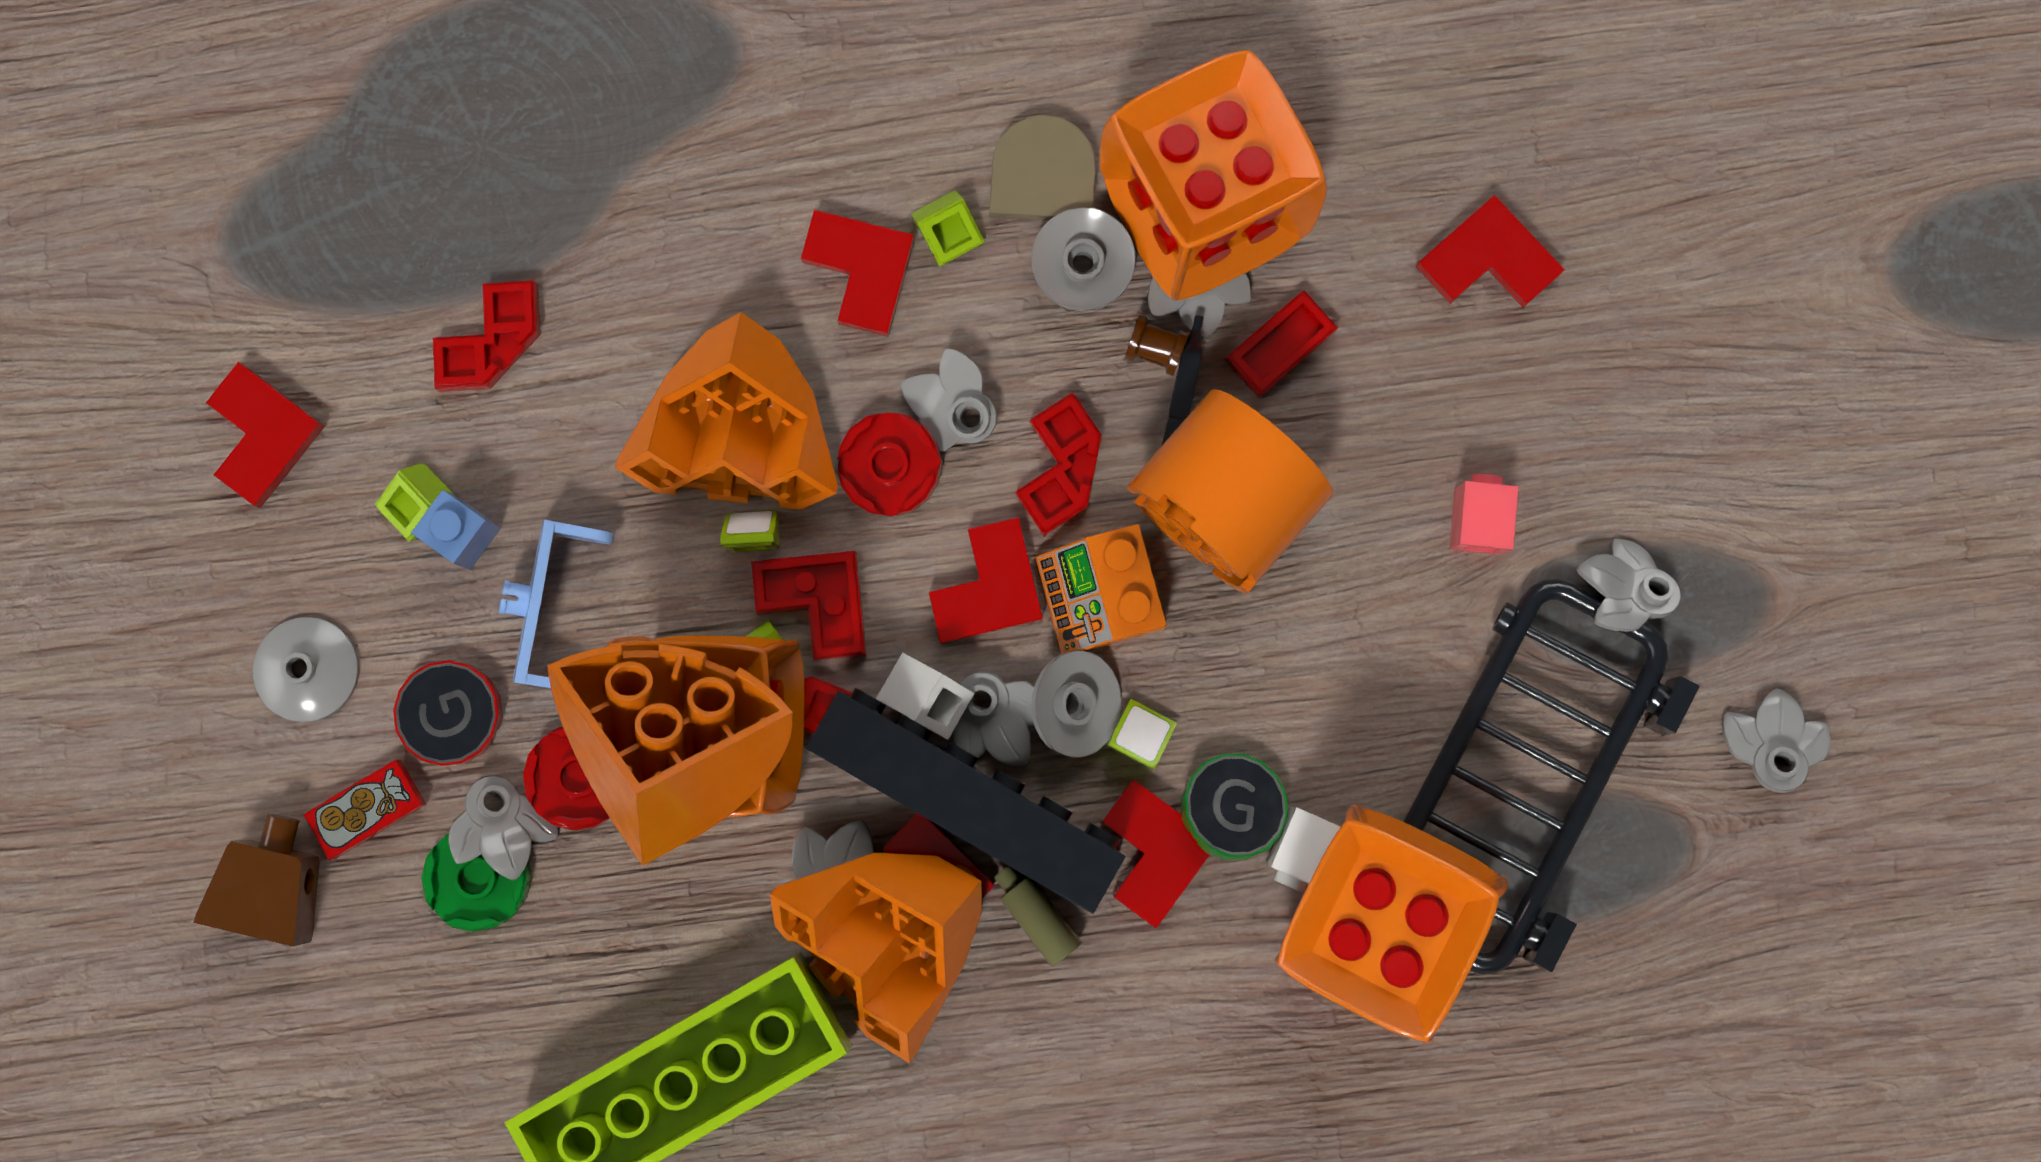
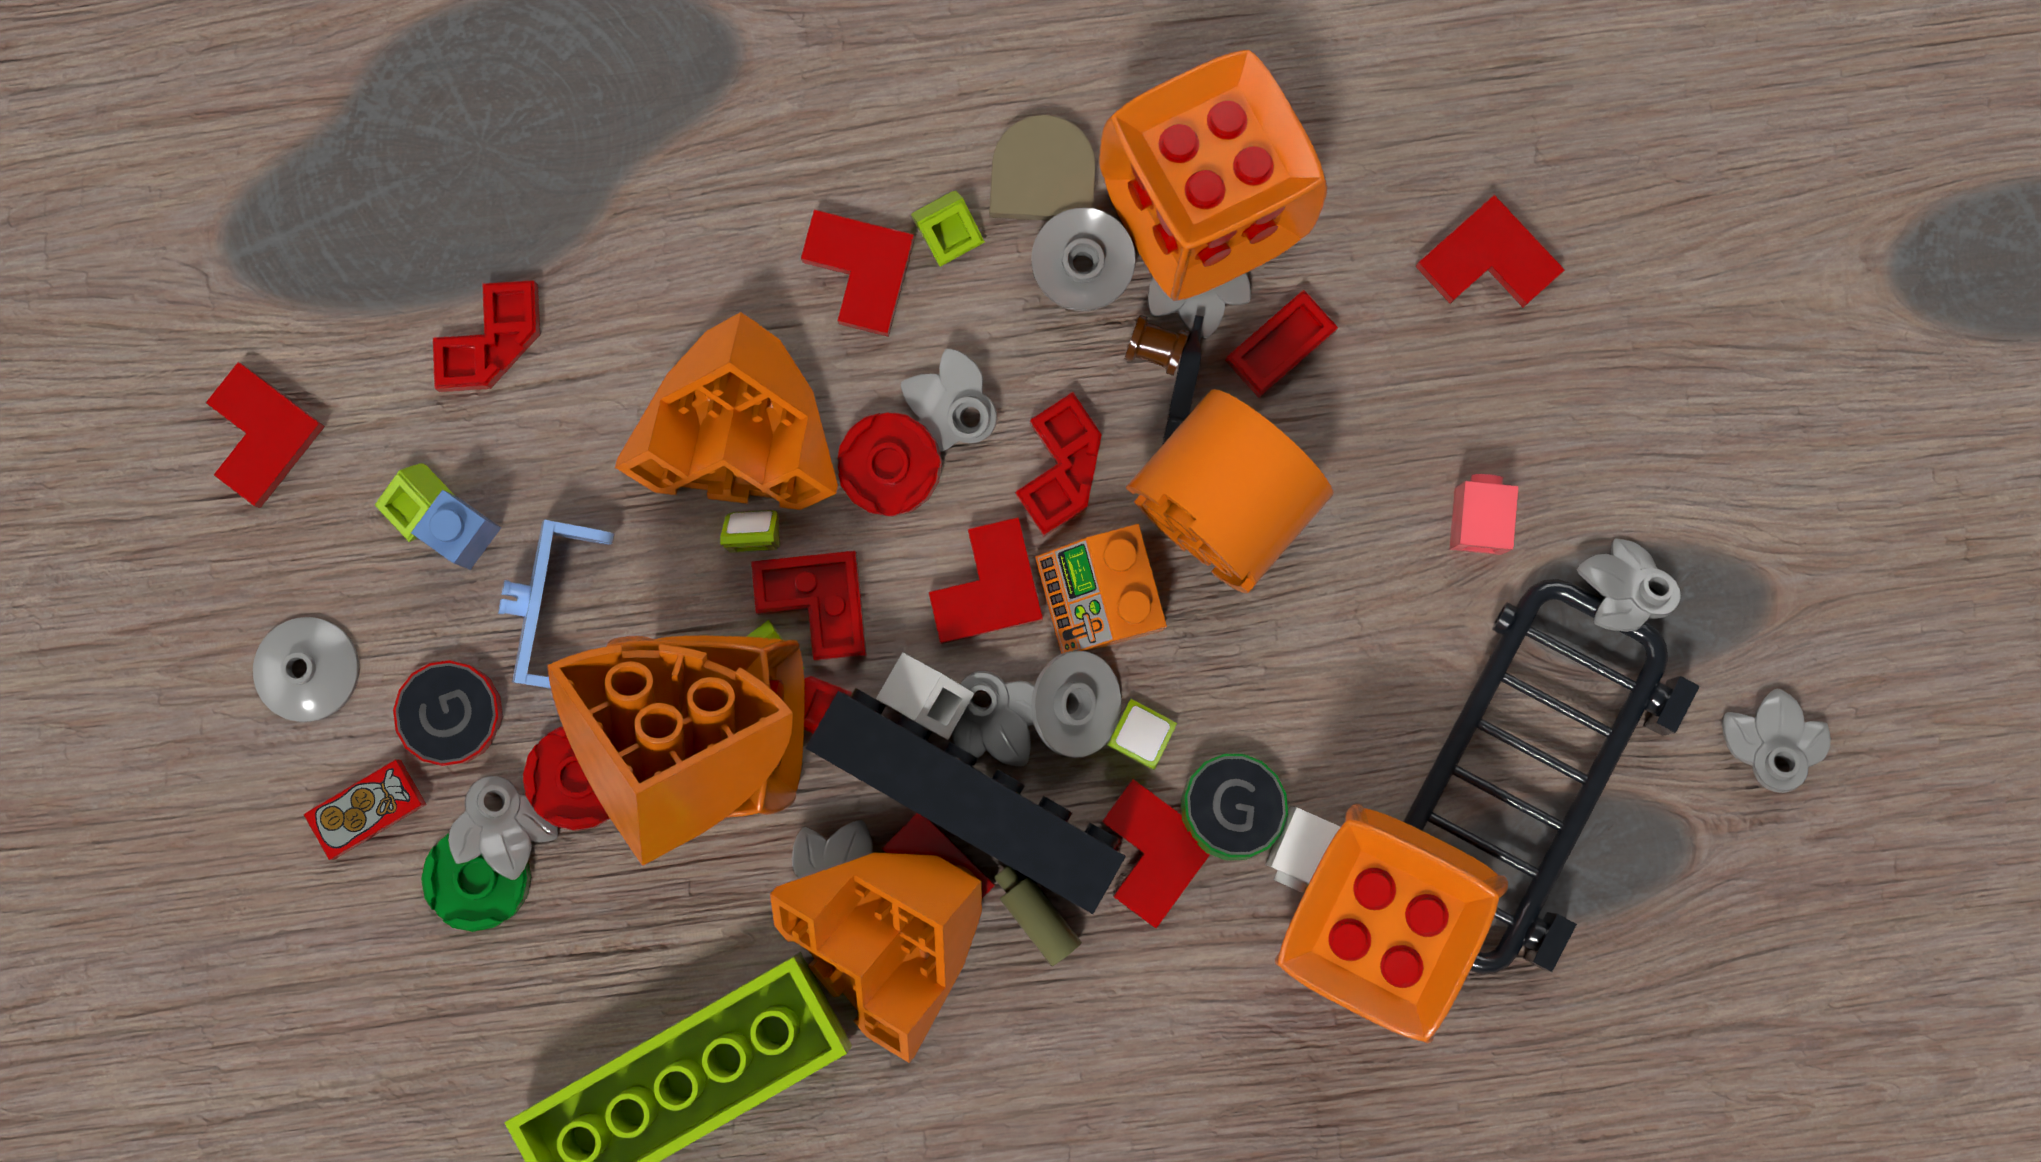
reddish brown torso [193,814,320,946] -> none

